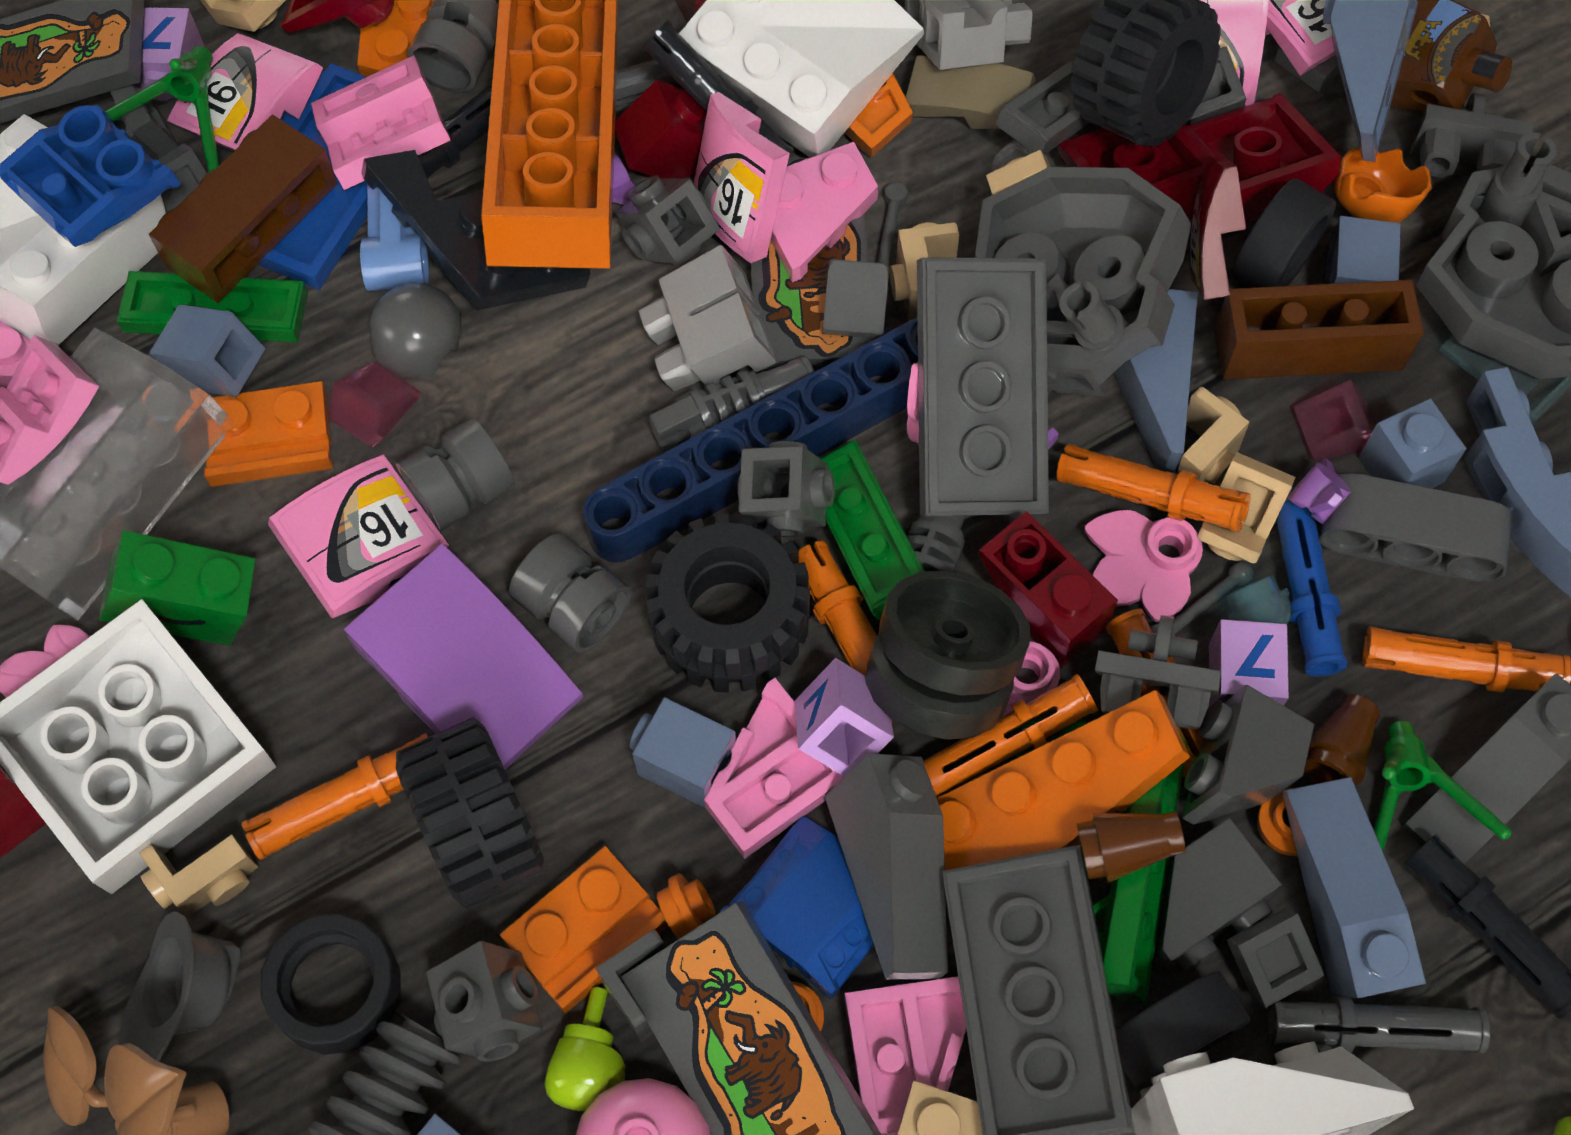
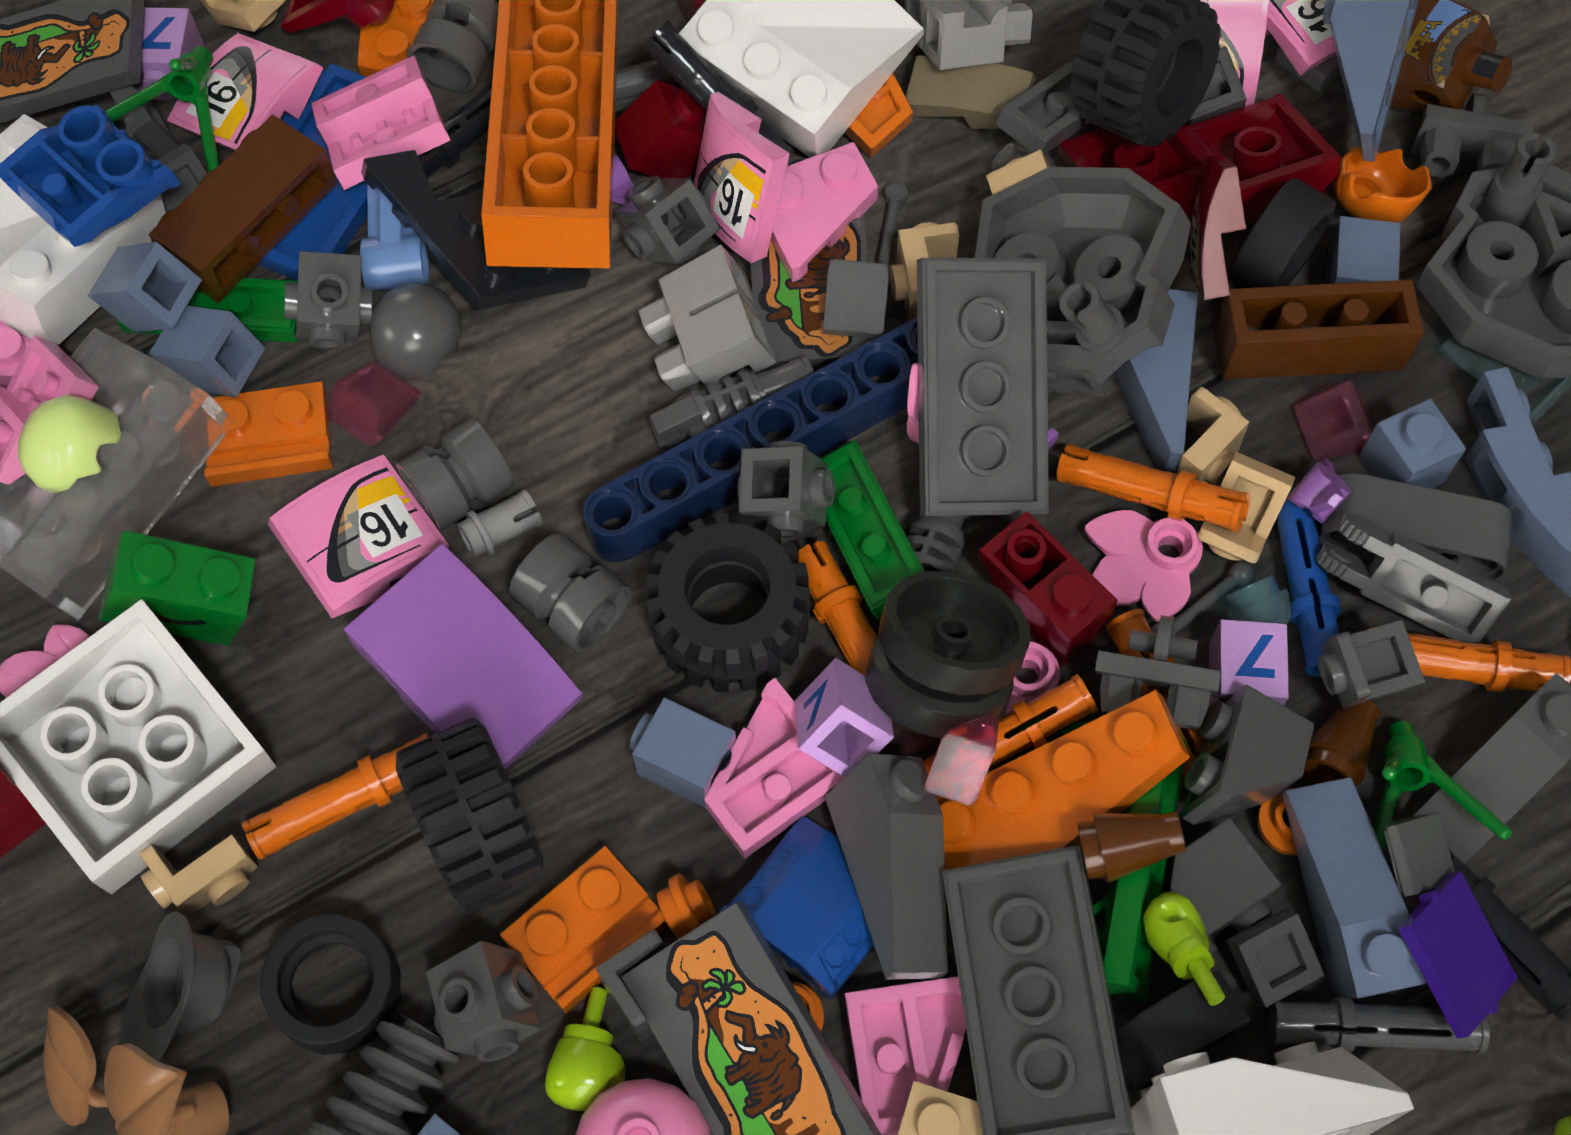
none -> yellowish green hair [18,394,121,493]
none -> sand blue brick [87,242,202,332]
none -> dark grey brick [284,251,372,349]
none -> light grey pin [457,489,543,557]
none -> clear pink slope [925,715,999,806]
none -> lime piece [1143,892,1225,1006]
none -> dark grey hinge [1316,512,1511,644]
none -> dark grey bracket [1318,620,1425,709]
none -> dark grey slope [1384,813,1455,897]
none -> dark purple piece [1398,871,1518,1039]

